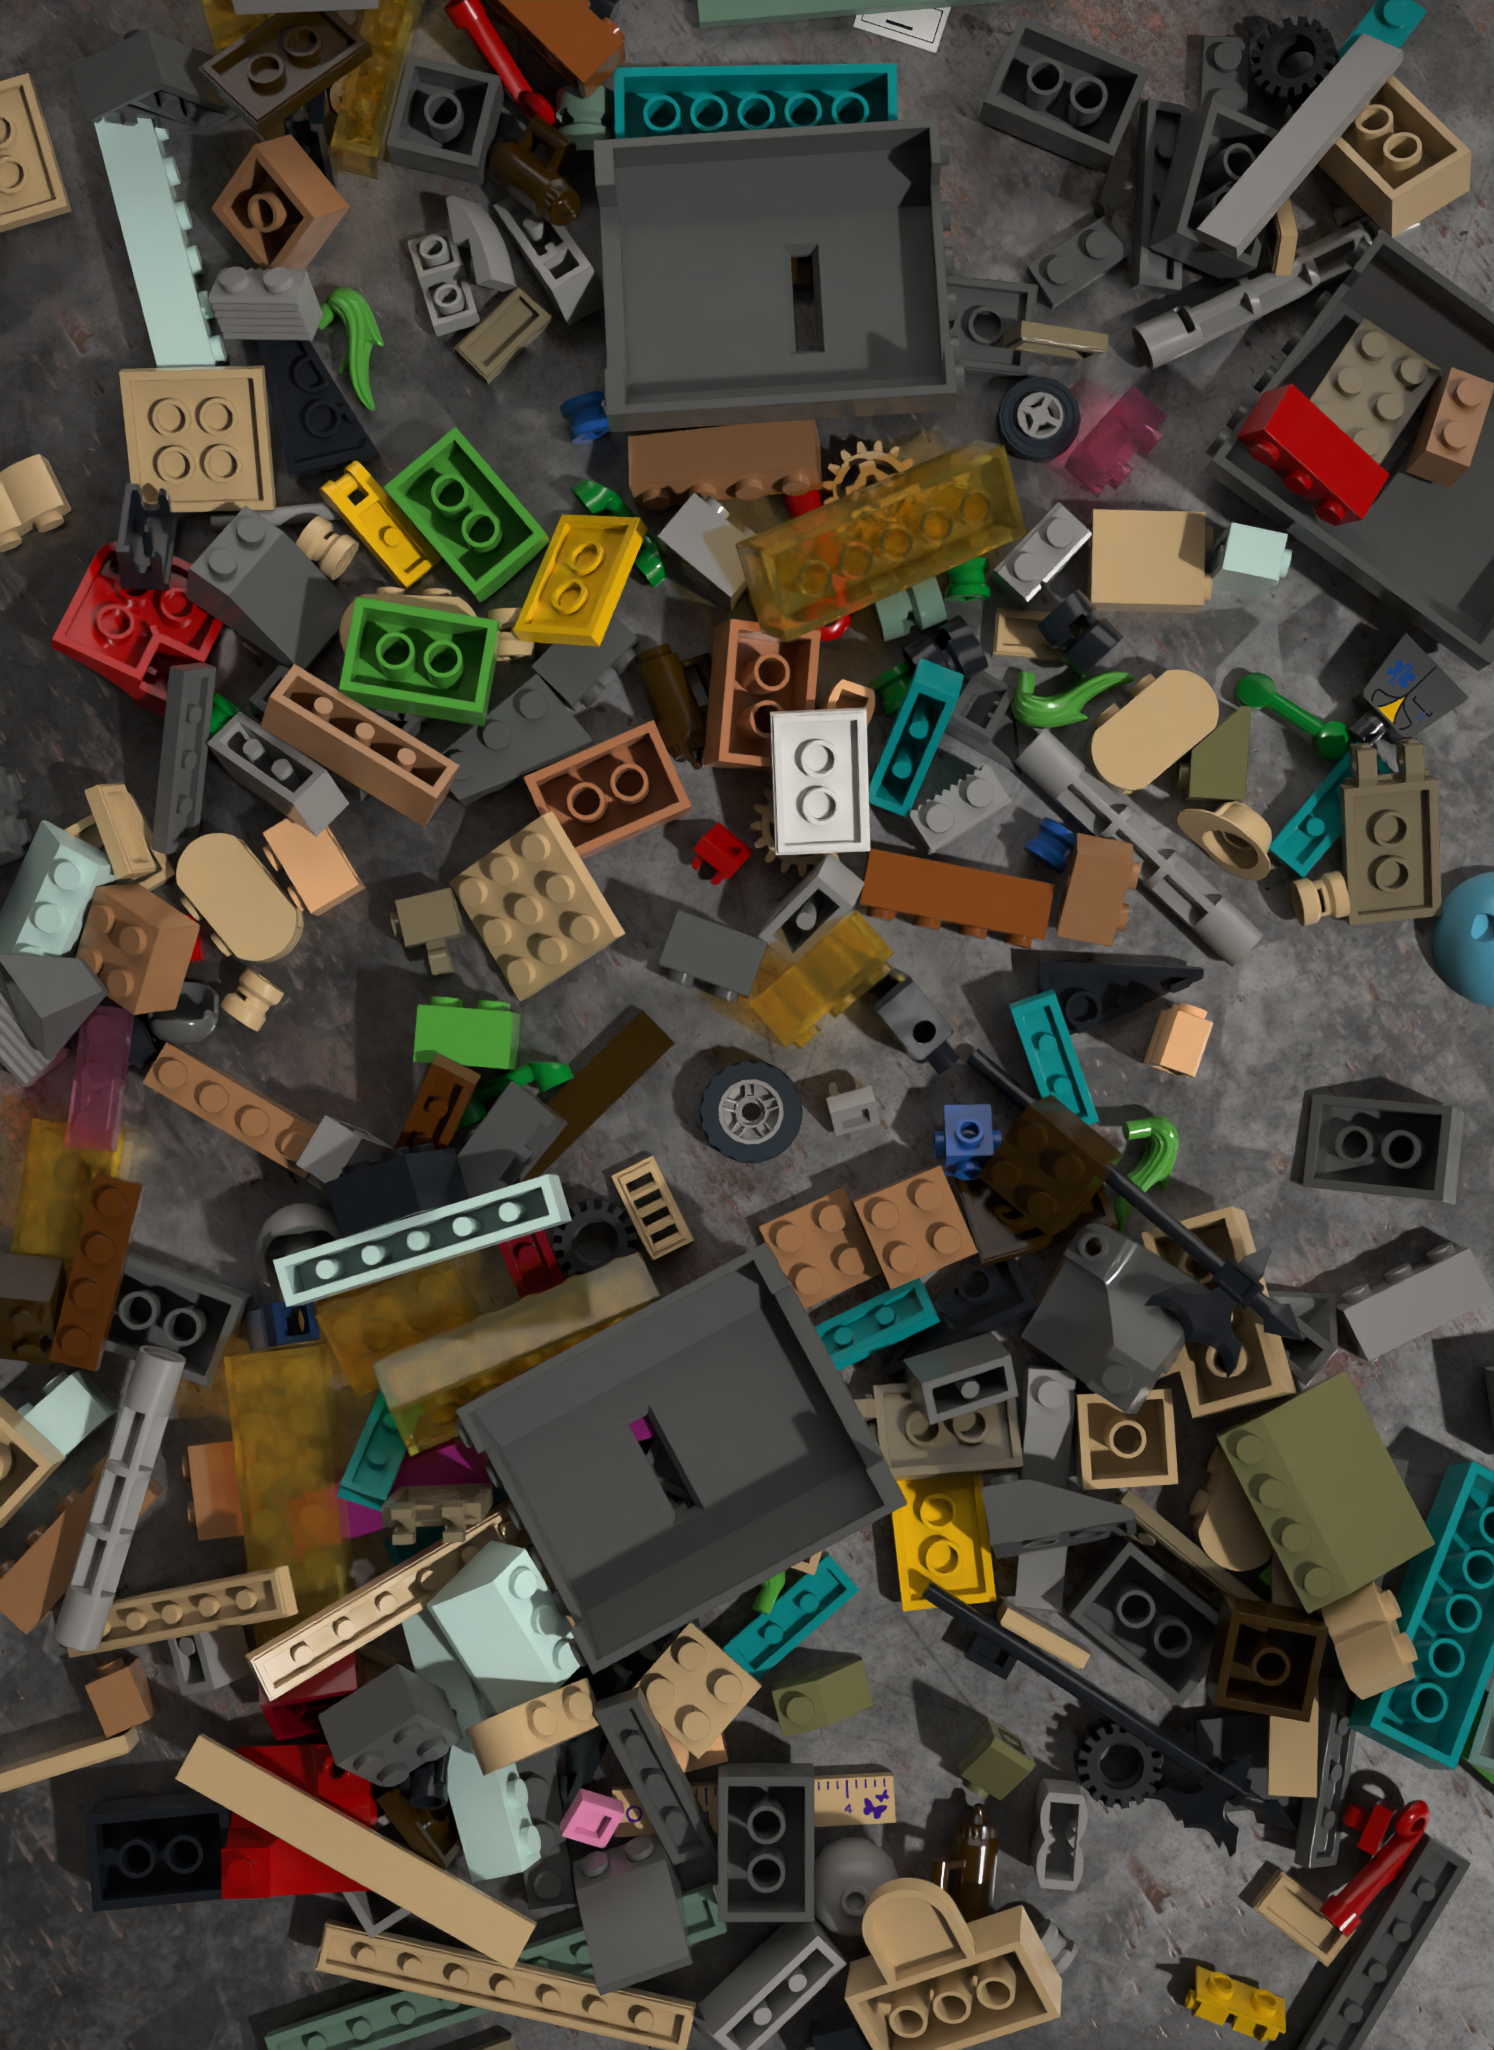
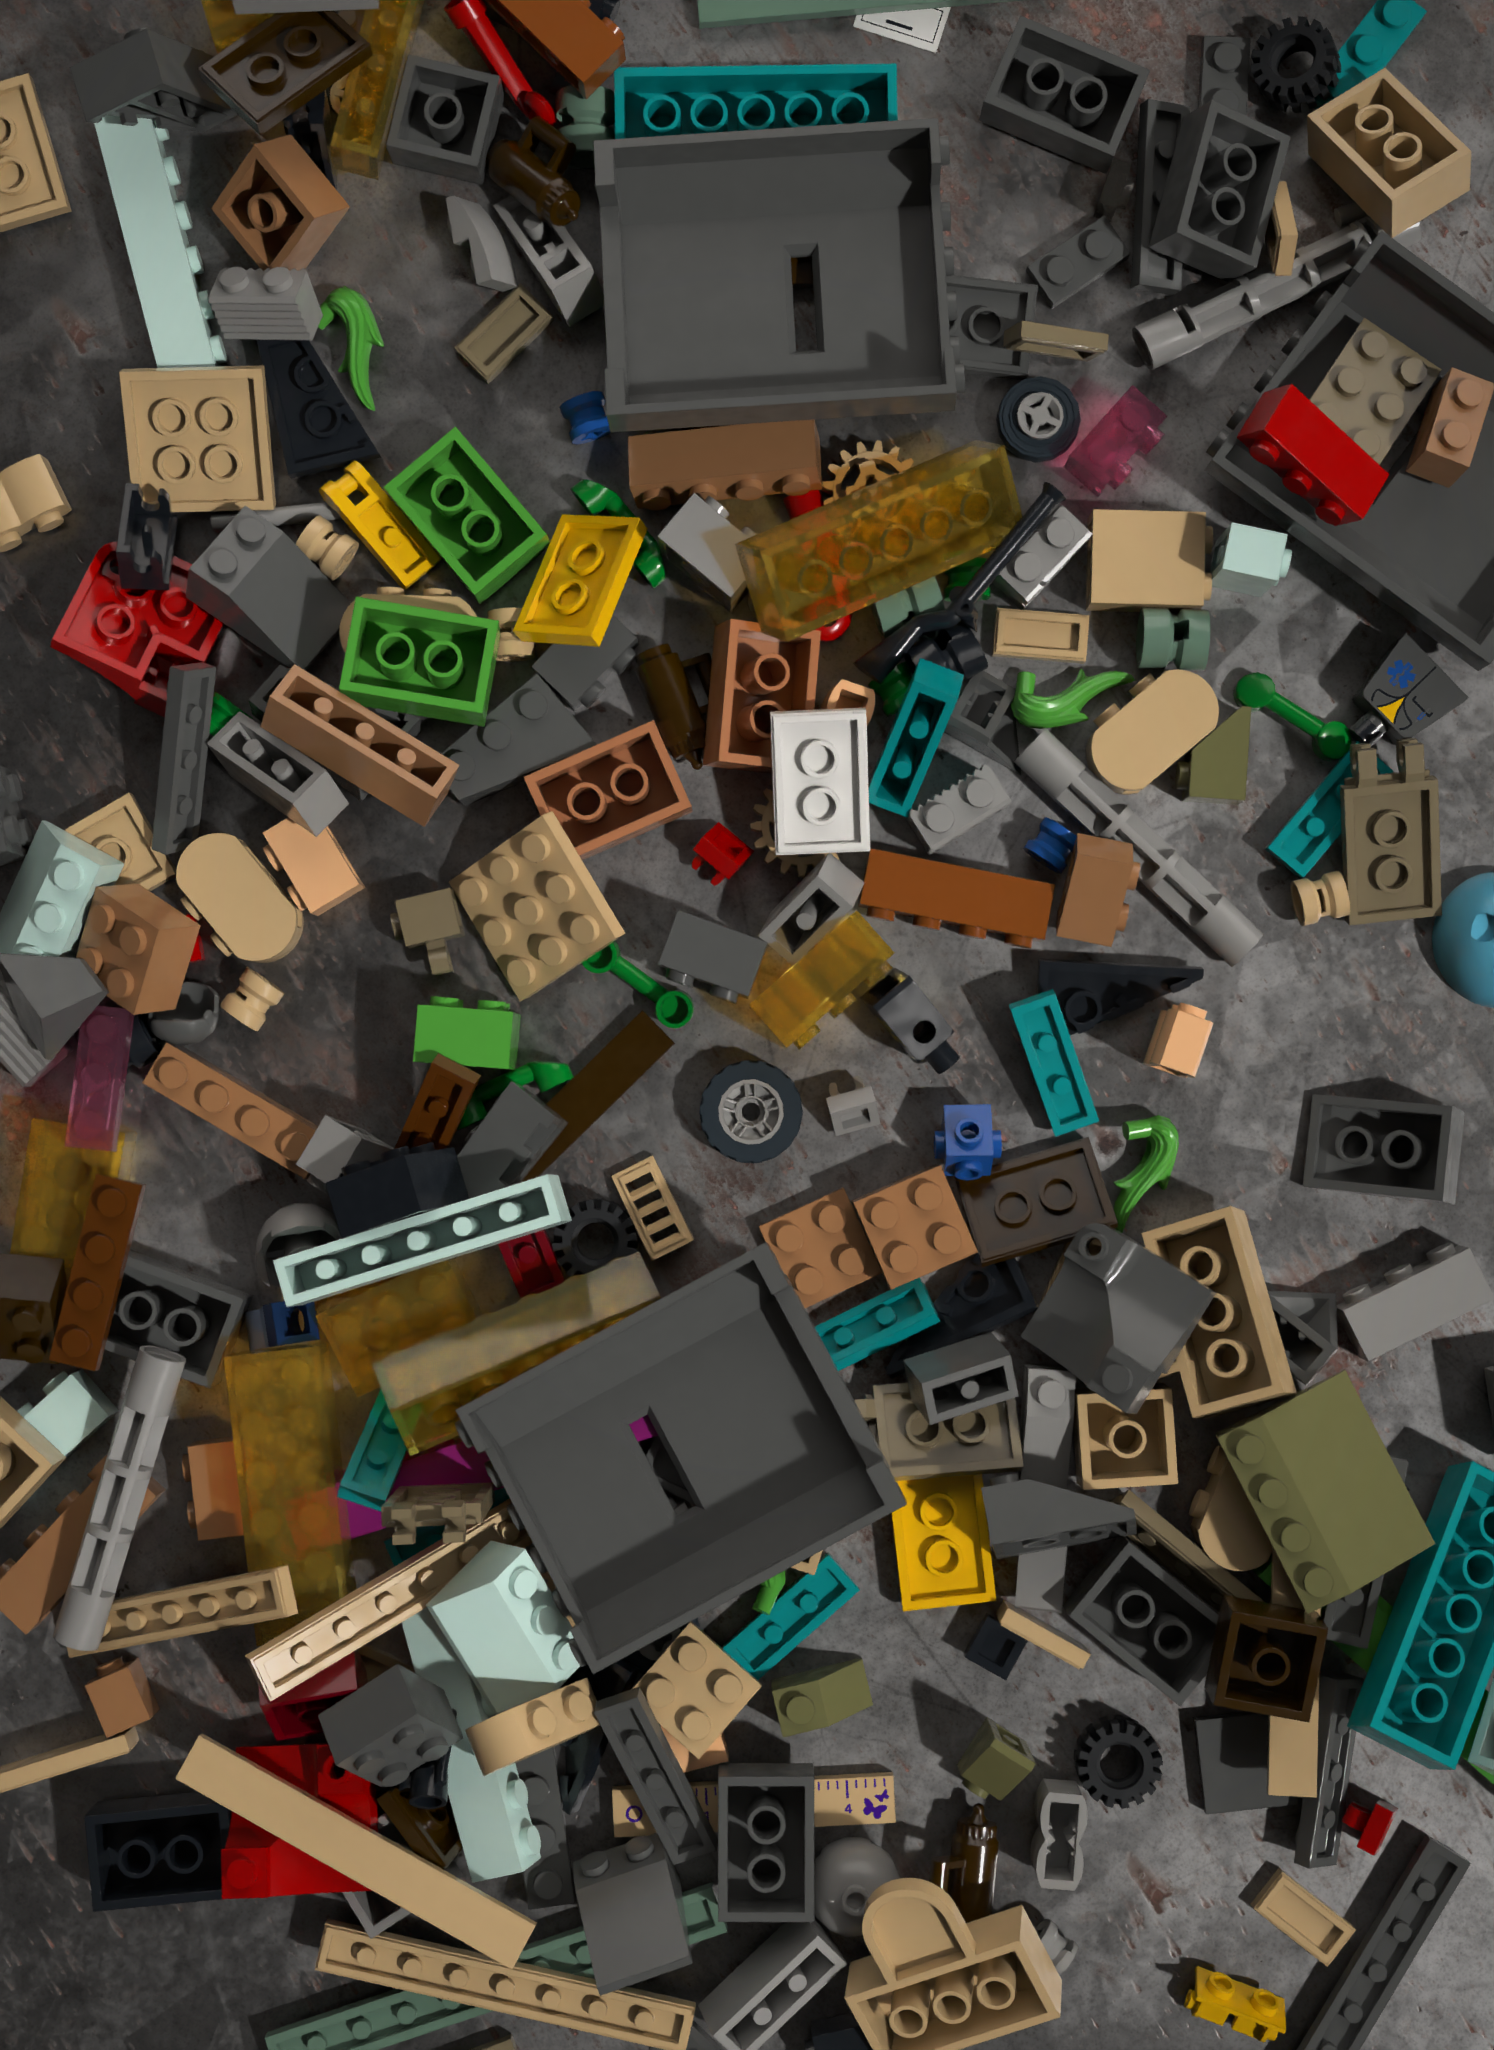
tan tile [84,783,156,879] -> none
light grey brick [168,1626,253,1695] -> none
light grey slope [407,229,480,337] -> none
bright pink plate [560,1788,625,1849] -> none
black piece [921,1581,1295,1857] -> none
black piece [966,1049,1303,1378] -> none
dark brown brick [978,1095,1124,1237] -> none
black wheel [1034,589,1124,679] -> none
tan piece [1177,801,1272,881] -> none
light grey tile [1197,33,1403,259] -> none
red plant [1318,1799,1430,1938] -> none
tan brick [1321,1581,1418,1700] -> none
none -> green bar [582,941,694,1028]
none -> black piece [853,482,1066,684]
none -> sand green wheel [1136,607,1210,671]

